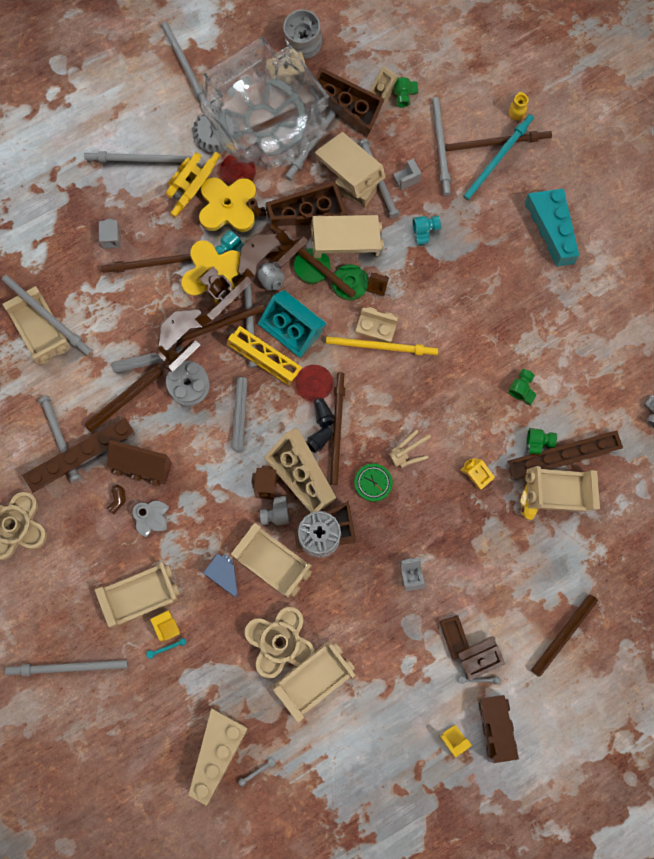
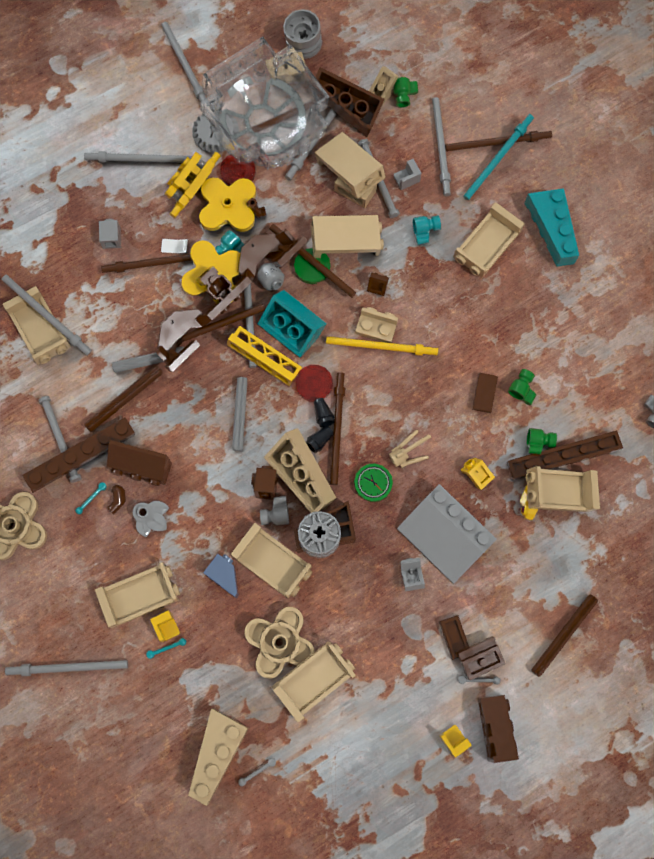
light grey wheel [166,361,210,406] -> none
reddish brown wedge [266,181,347,226] -> none
green tile [332,264,369,301] -> none
yellow piece [508,92,529,121] -> none
none -> teal hinge [75,482,107,514]
none -> white sticker [161,239,188,253]
none -> light grey slope [397,484,497,584]
none -> tan panel [453,202,525,278]
none -> reddish brown tile [472,373,498,414]

